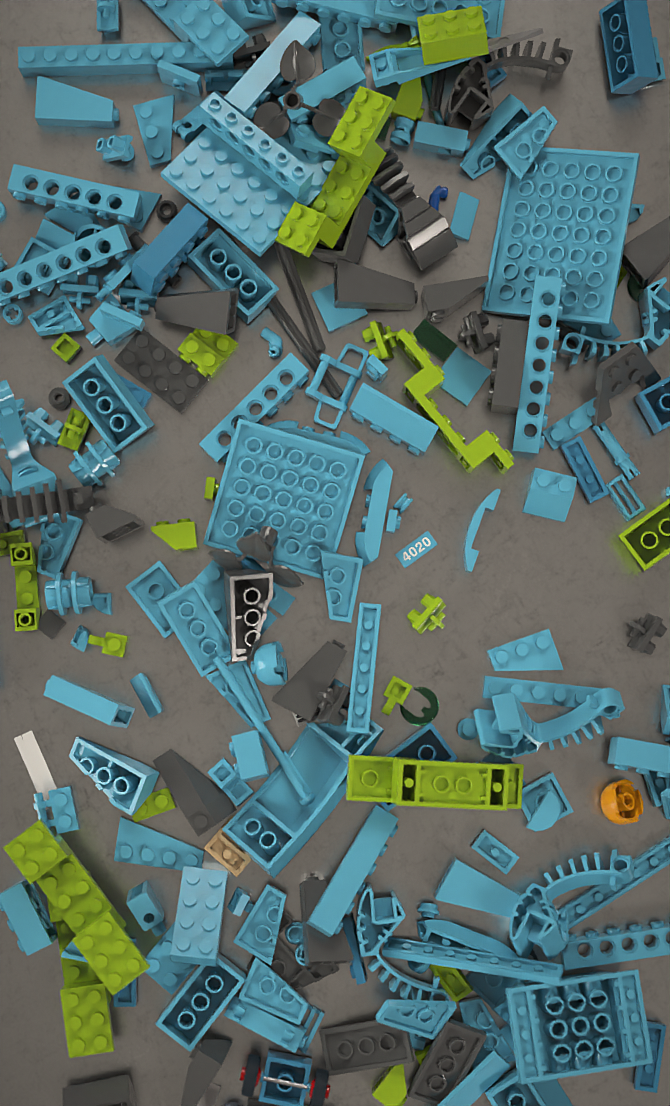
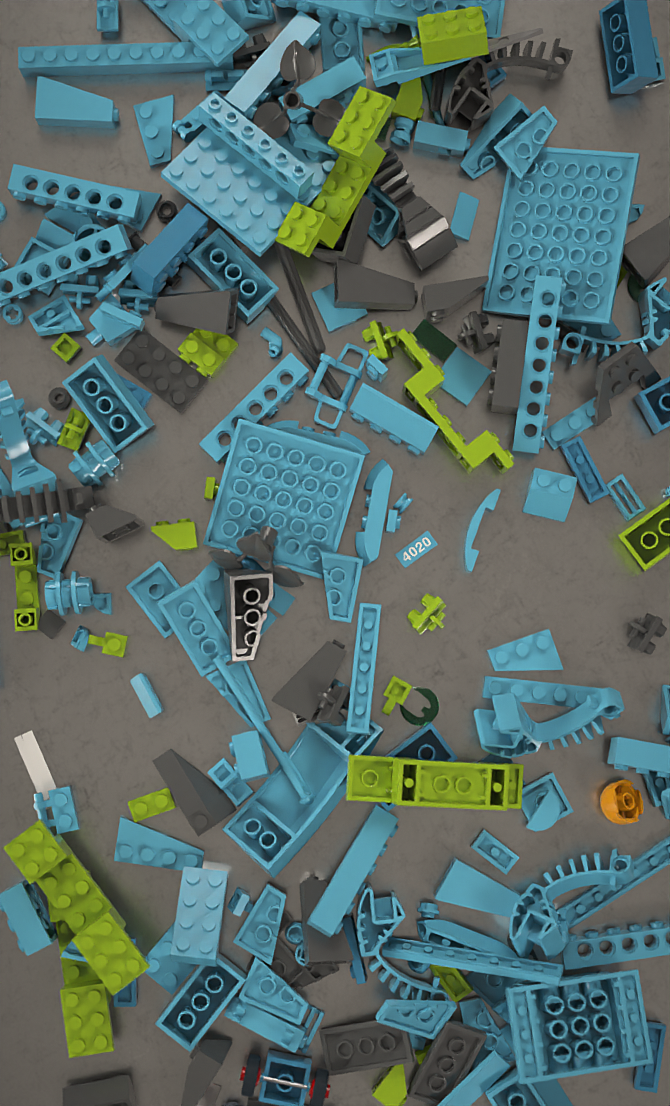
medium azure slope [43,675,136,728] -> none
medium azure wedge [69,736,160,816] -> none
medium azure hips [96,134,134,162] -> none
medium azure torso [126,880,167,936] -> none
medium azure plate [157,59,203,98] -> none
tan wing [203,816,251,877] -> none
medium azure cylinder [250,641,288,686] -> none
blue arm [429,185,448,211] -> none
medium azure plate [457,718,478,740] -> none
medium azure pin [592,421,641,481] -> none

